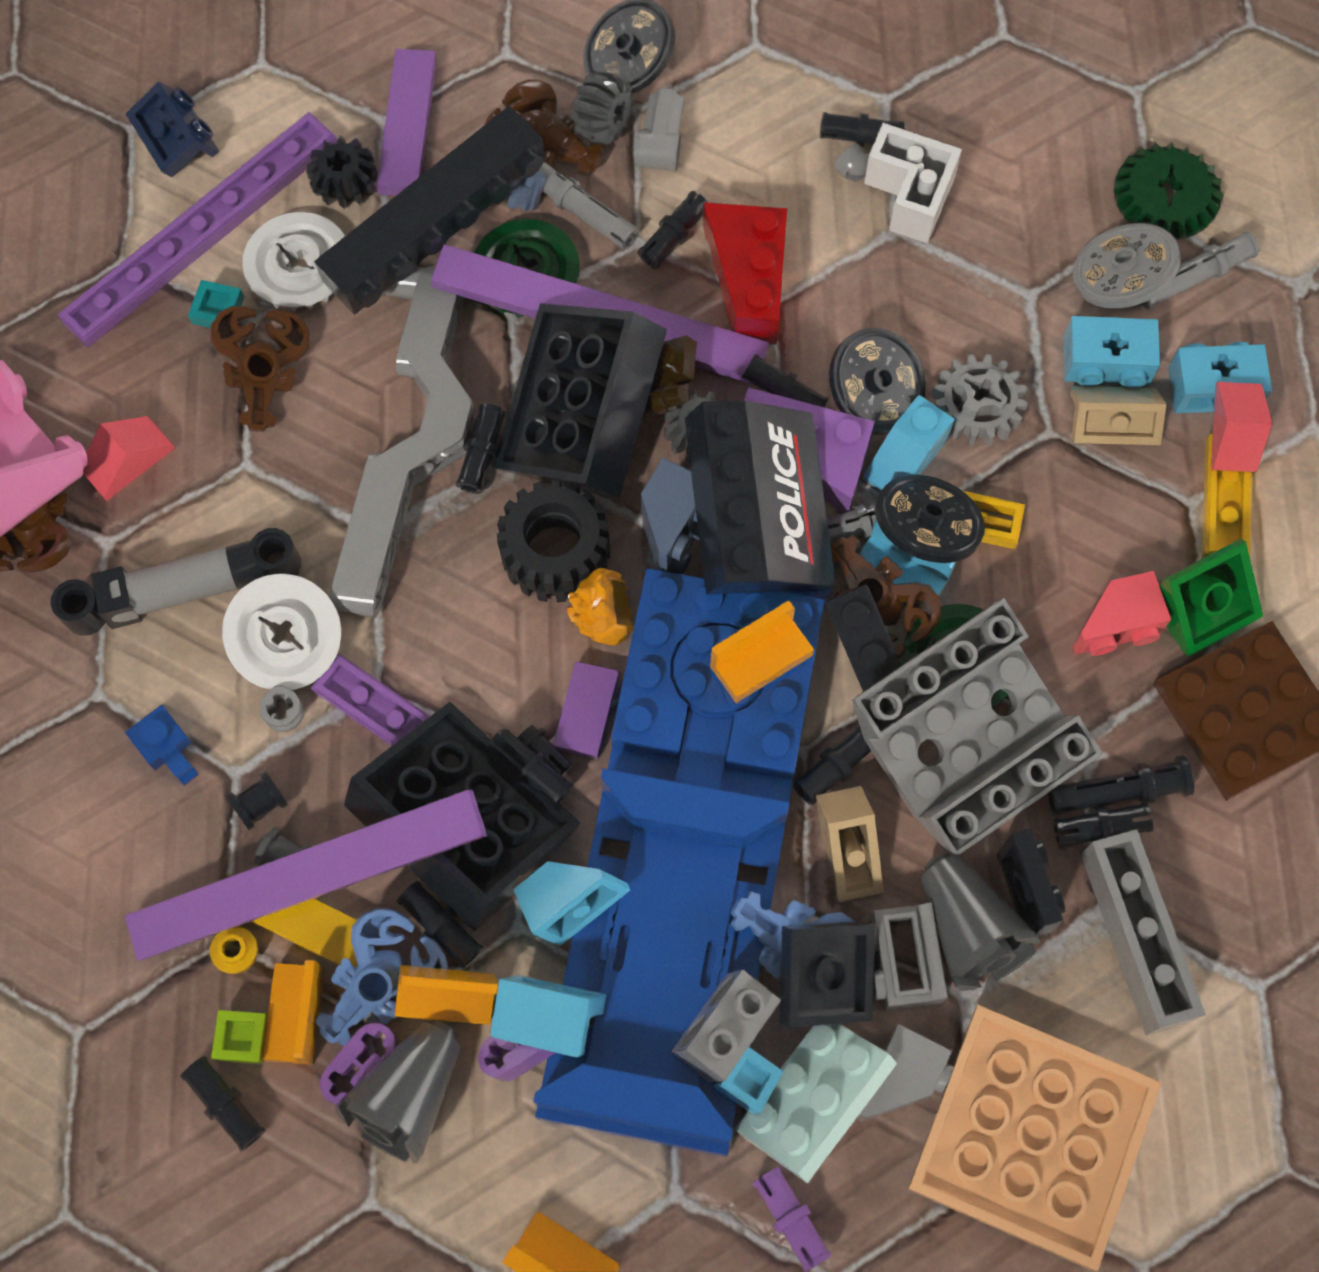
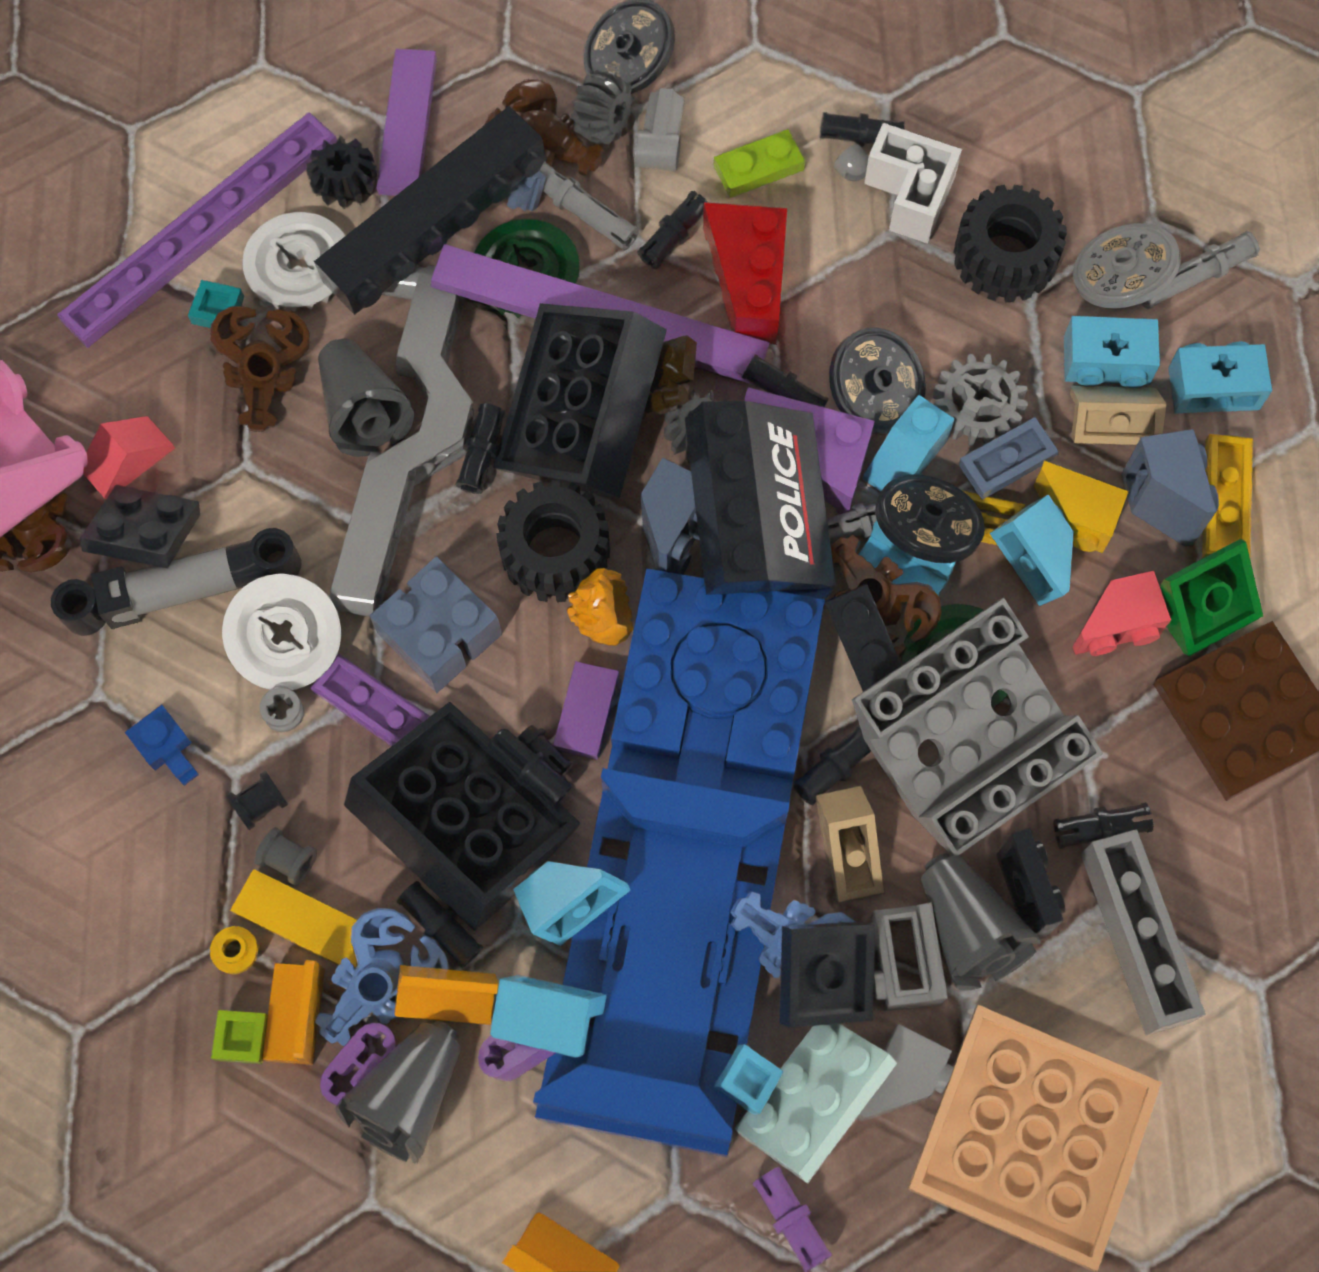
dark blue bracket [125,81,219,177] -> none
medium lavender tile [125,790,487,961] -> none
black pin [180,1056,265,1152] -> none
light grey brick [671,969,781,1082] -> none
light orange panel [710,601,814,703] -> none
black pin [1048,755,1194,815] -> none
dark green gear [1114,142,1224,240] -> none
coral slope [1211,382,1272,472] -> none
none -> black plate [80,485,200,569]
none -> dark grey cone [318,339,415,457]
none -> sand blue piece [369,556,502,693]
none -> lime plate [714,129,805,198]
none -> black tyre [953,184,1067,303]
none -> sand blue plate [959,417,1059,500]
none -> medium azure slope [990,495,1074,606]
none -> yellow slope [1034,460,1129,553]
none -> sand blue slope [1121,429,1219,546]

